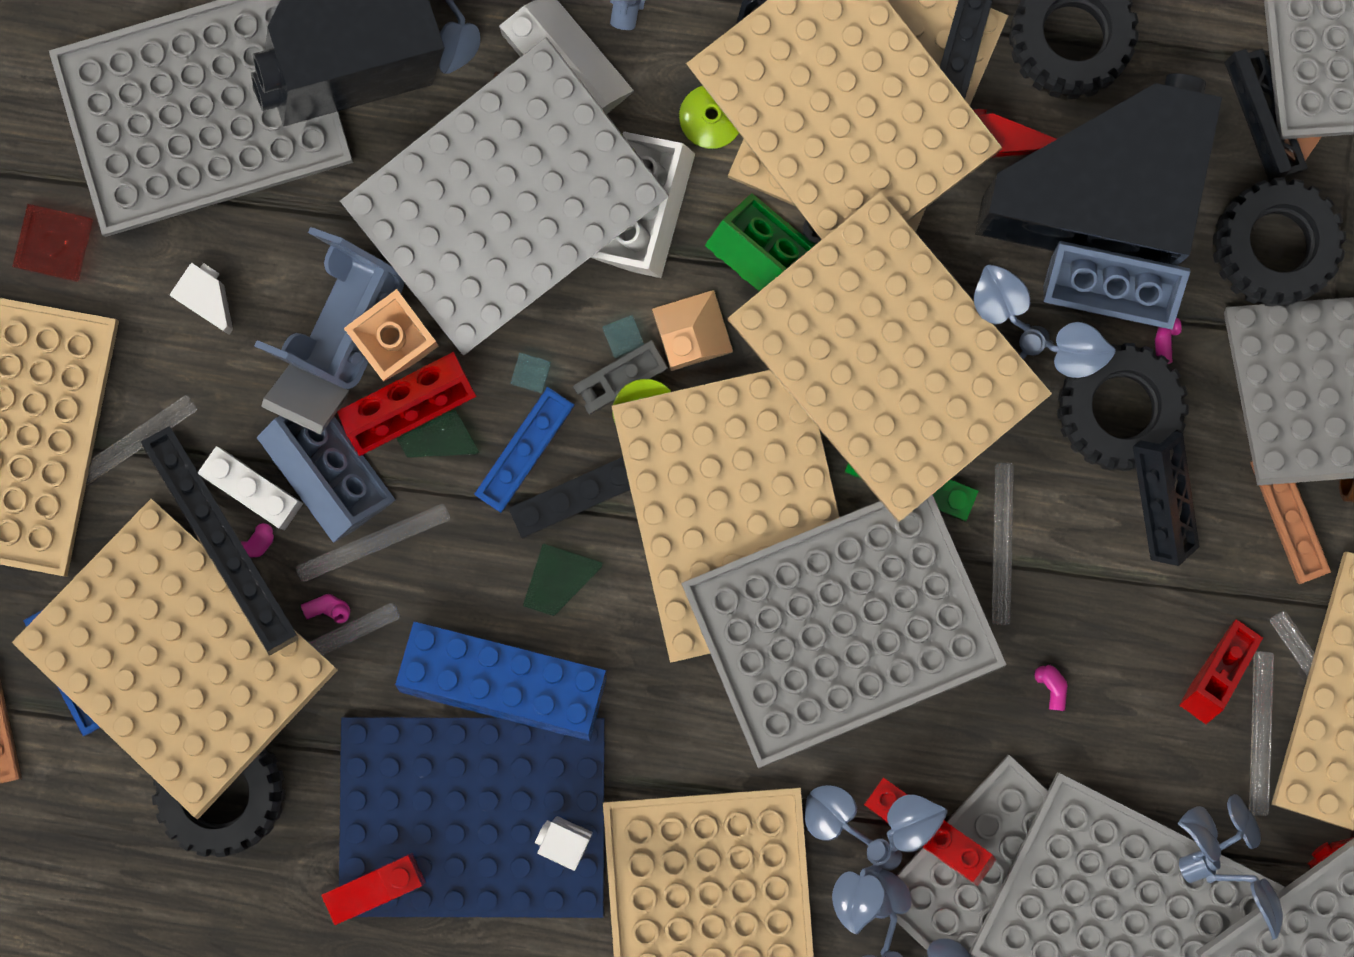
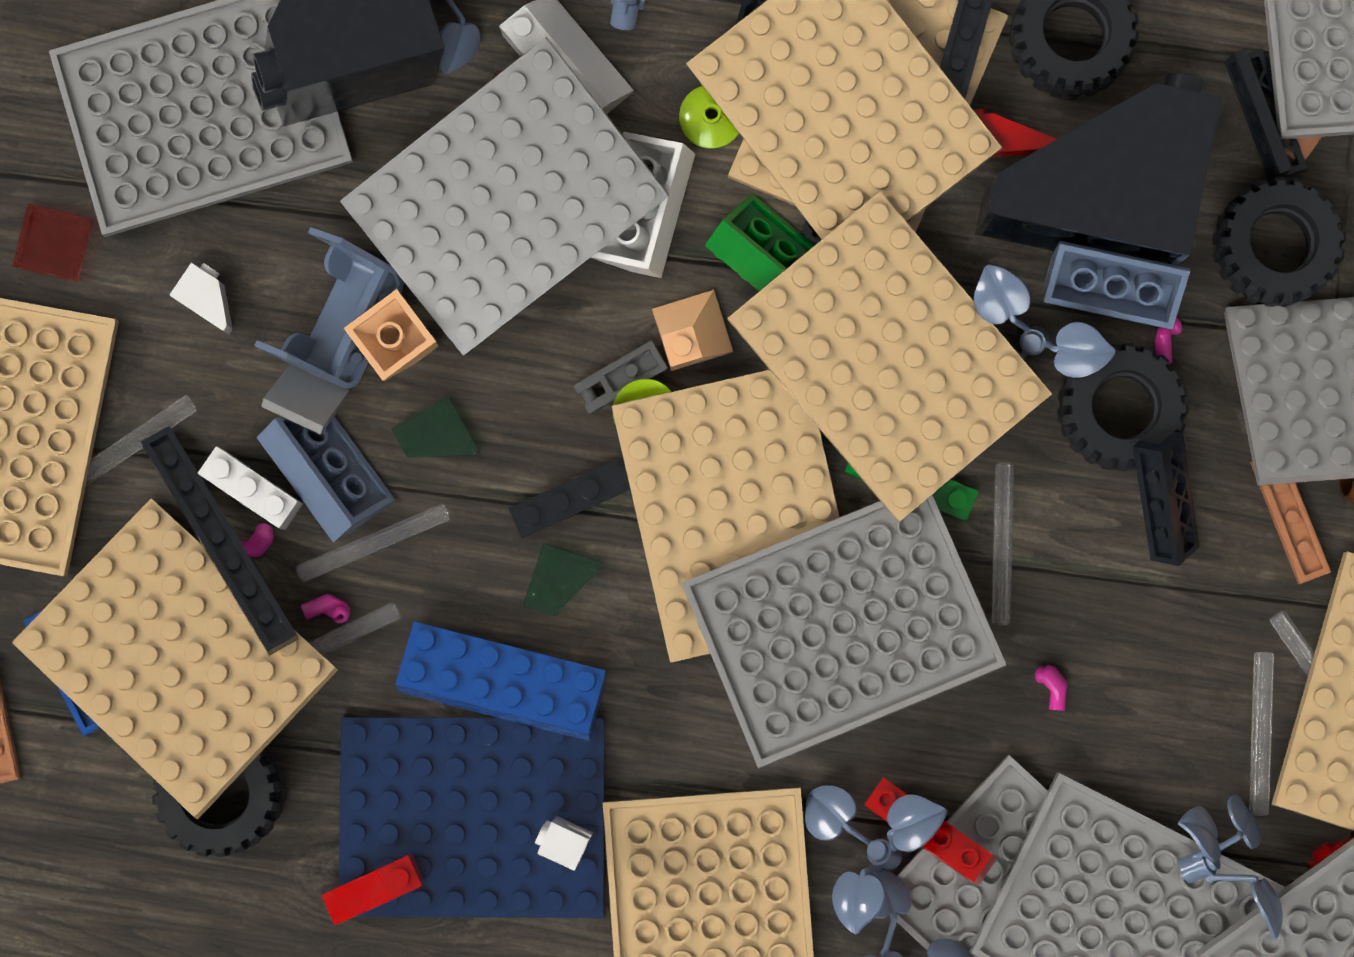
red brick [337,352,476,456] -> none
blue tile [474,387,575,513] -> none
clear light blue tile [510,353,551,394] -> none
clear light blue tile [602,315,644,358] -> none
red slope [1179,619,1263,724] -> none

